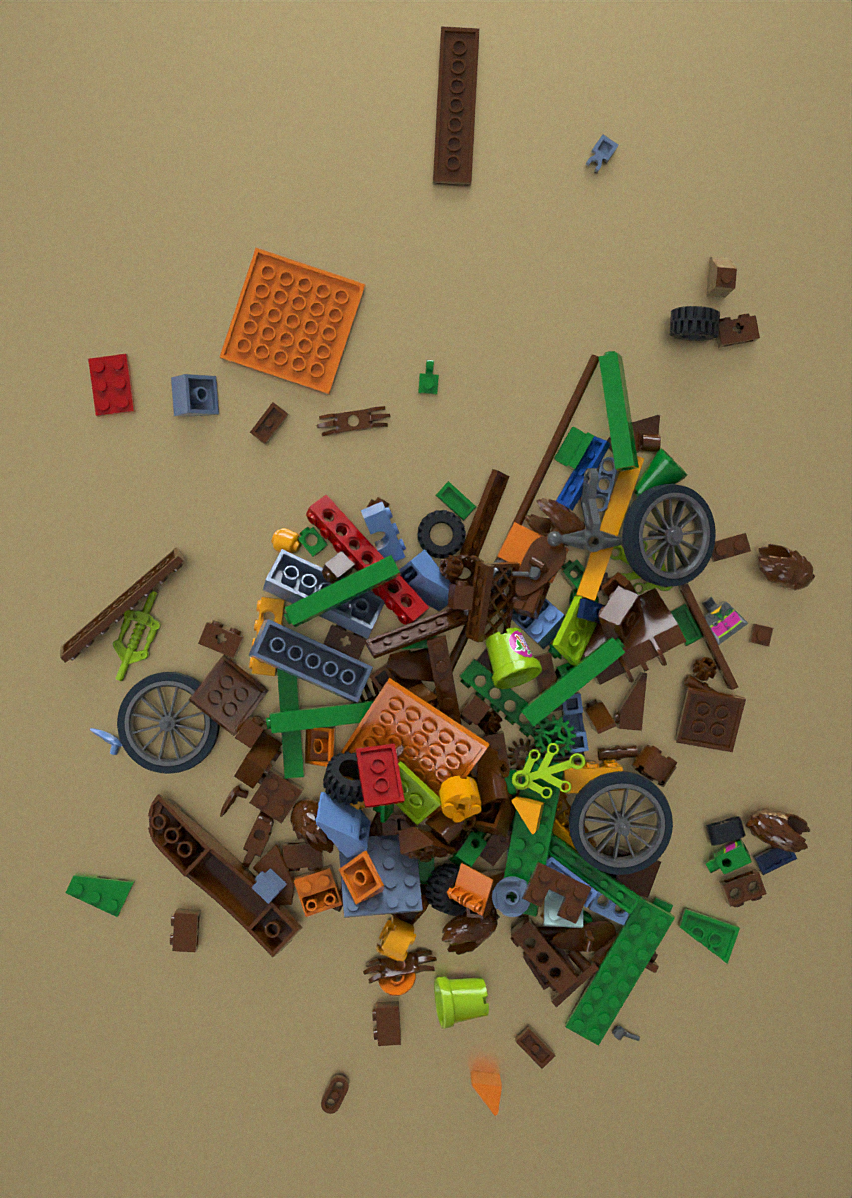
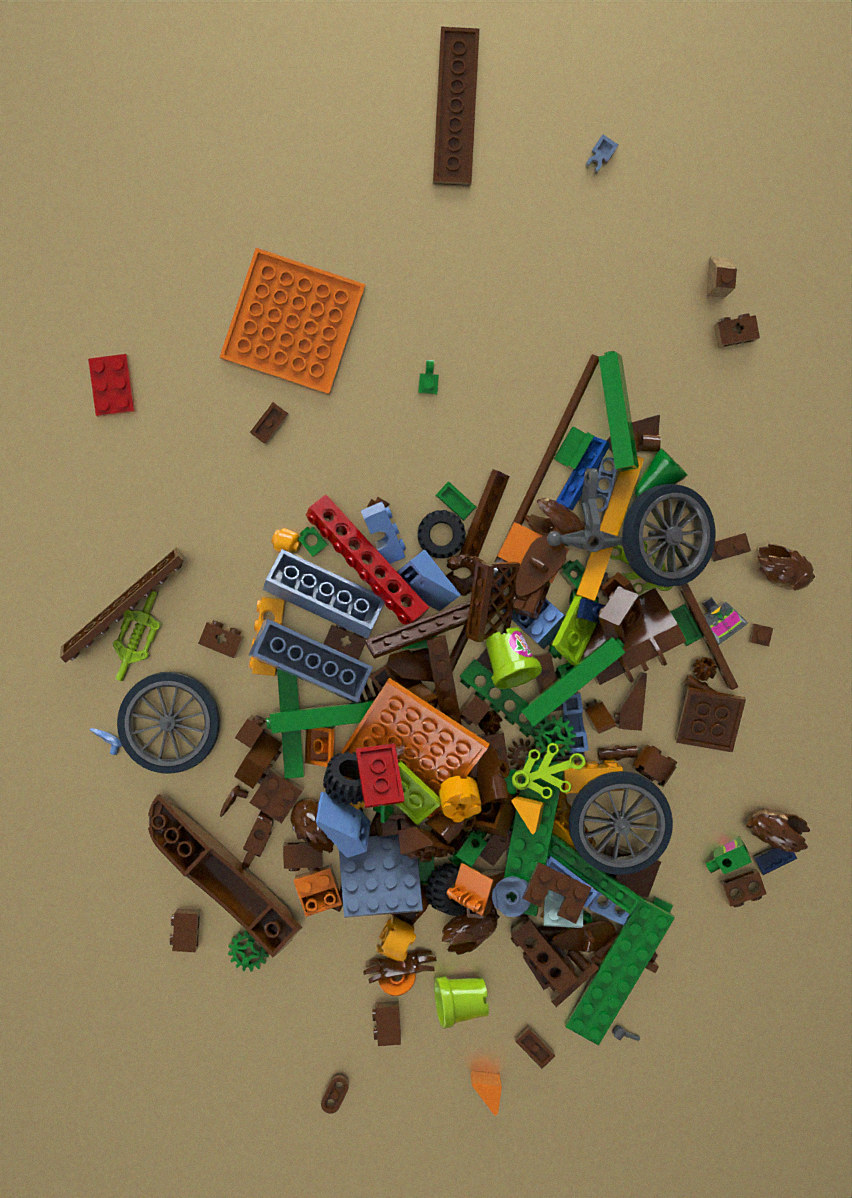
green wing [65,874,135,917] -> none
sand blue slope [171,374,219,417] -> none
reddish brown plate [189,655,269,736] -> none
sand blue brick [252,868,287,904] -> none
reddish brown panel [253,845,295,905] -> none
green brick [284,555,401,627] -> none
reddish brown piece [316,406,390,437] -> none
brick [322,551,355,584] -> none
orange slope [339,851,384,904] -> none
reddish brown gear [439,555,464,581] -> none
reddish brown brick [447,581,474,610] -> none
dark grey hand [513,566,541,580] -> none
black tyre [670,306,720,341] -> none
green wing [679,908,740,964] -> none
black beam [706,816,746,846] -> none
none -> green gear [228,929,269,972]

